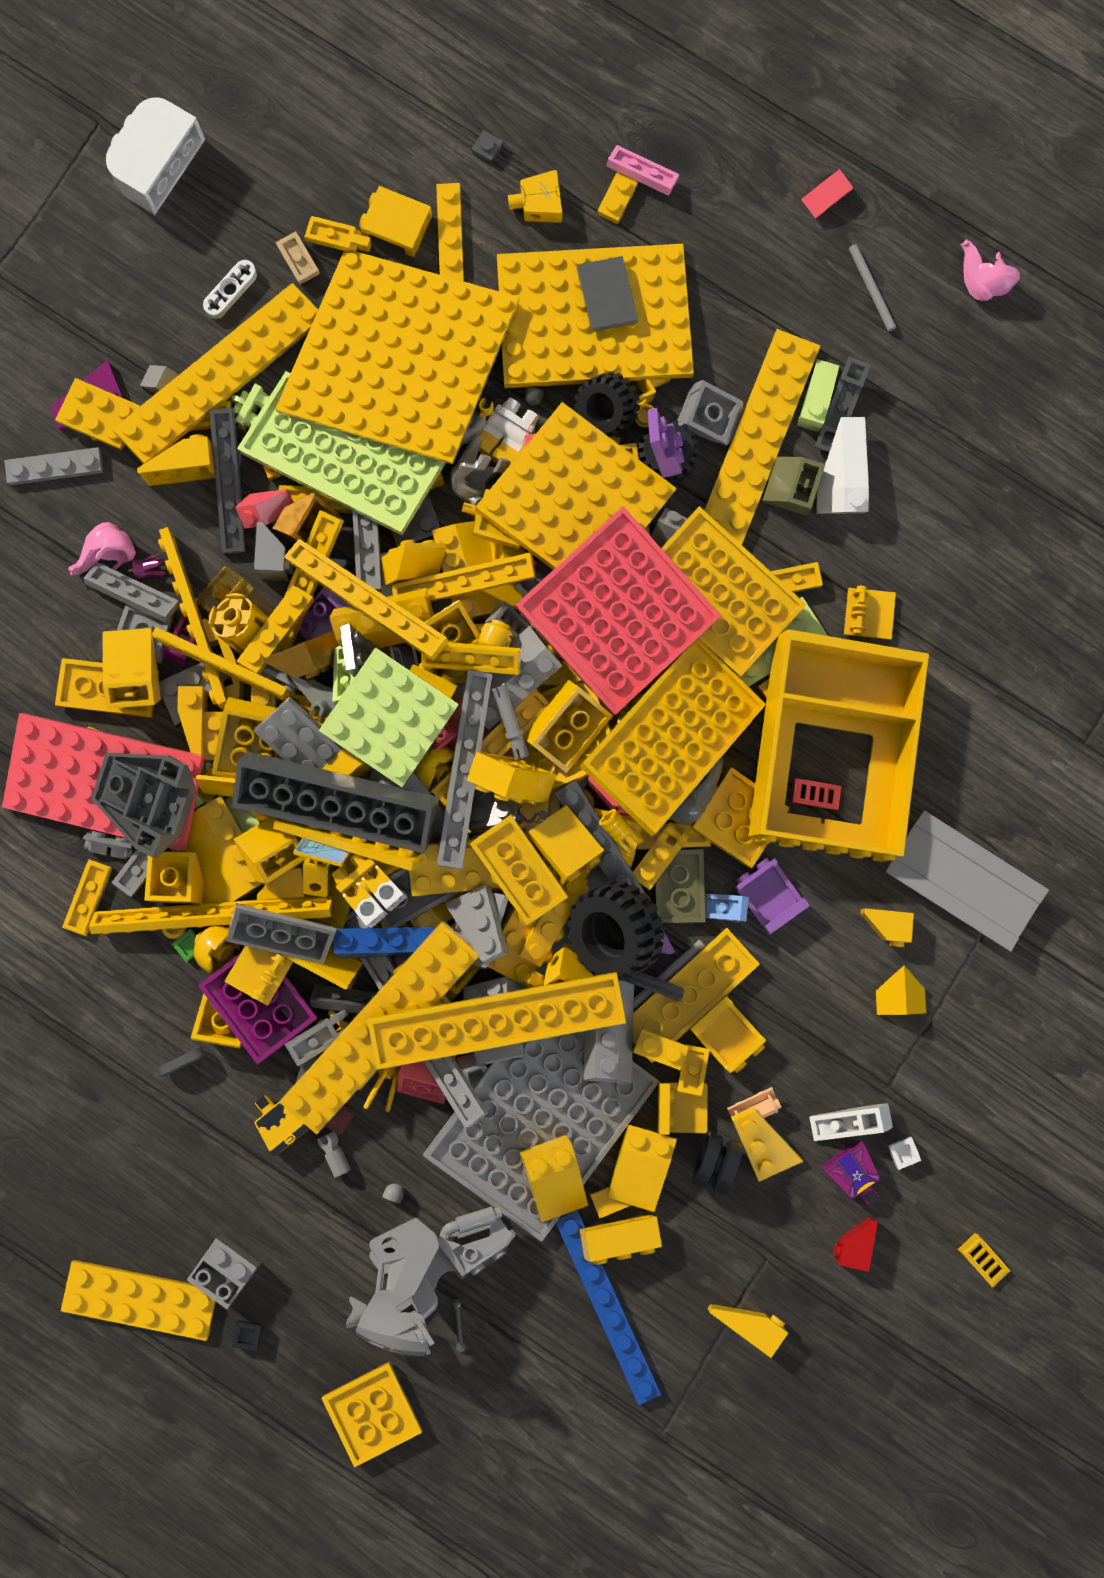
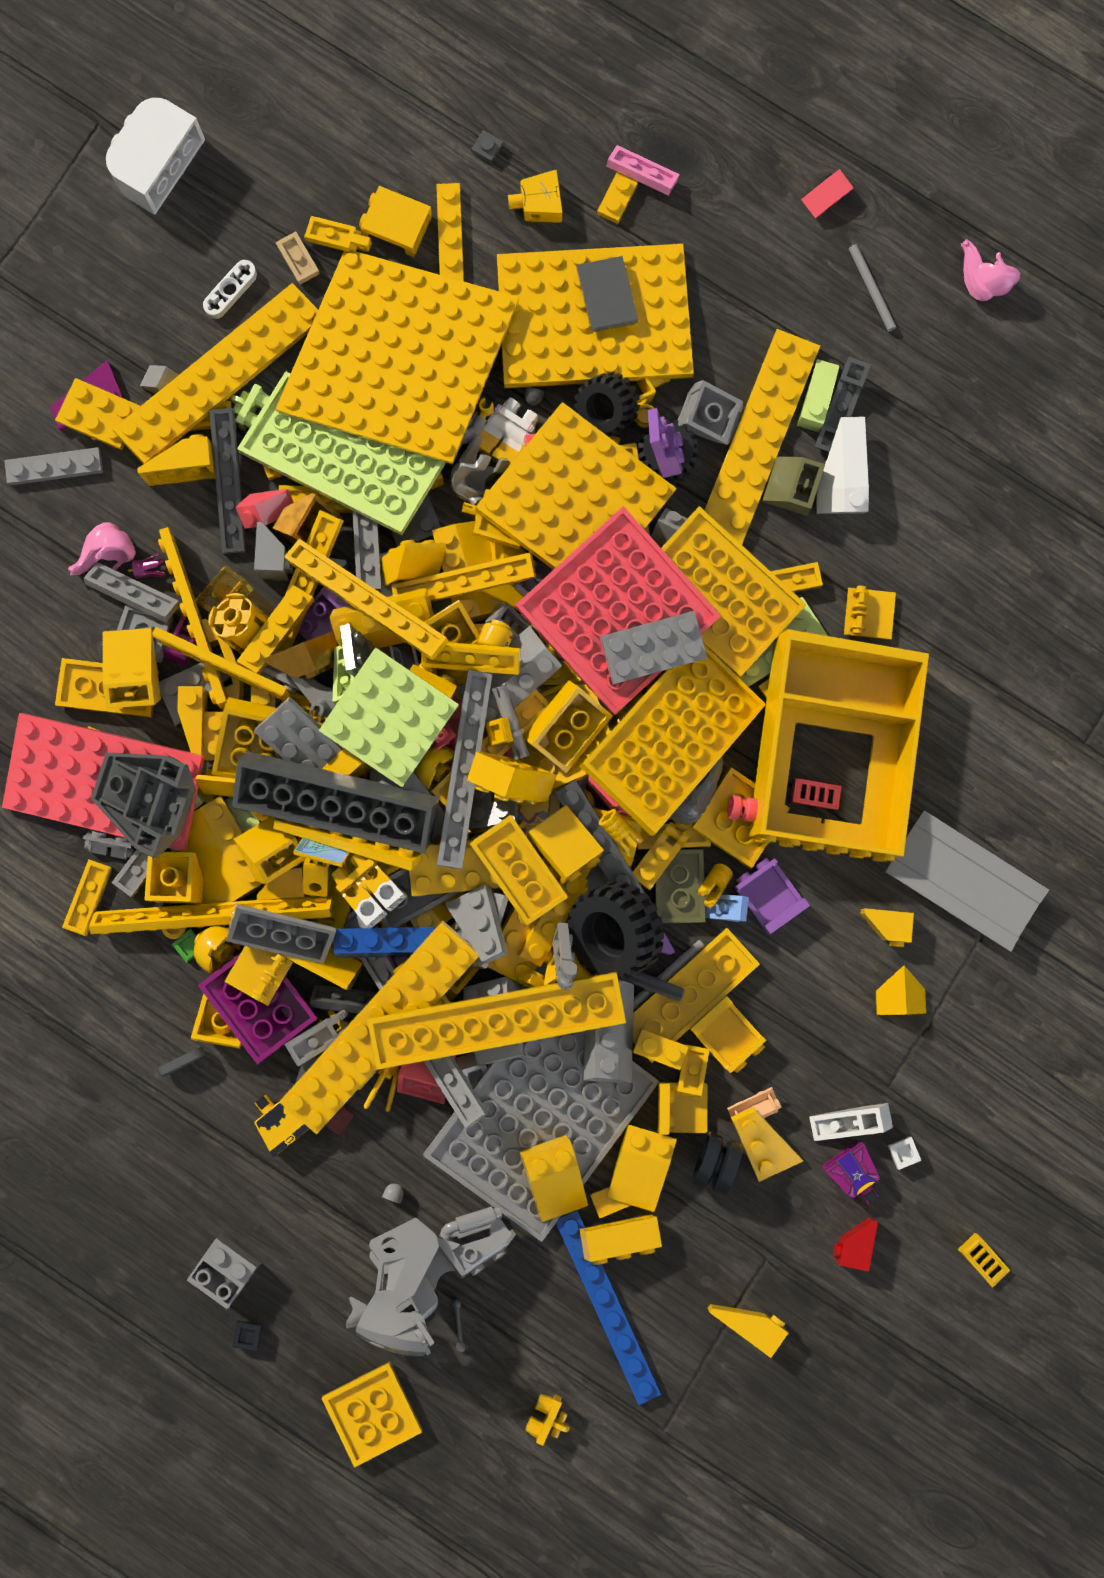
yellow plate [61,1260,216,1341] -> none
light grey bar [317,1131,351,1178] -> none
none -> yellow tile [485,717,513,747]
none -> yellow hips [526,1394,570,1446]
none -> light grey hinge [553,922,577,990]
none -> light grey plate [599,611,707,685]
none -> yellow hinge [698,864,733,908]
none -> coral wheel [727,795,758,823]

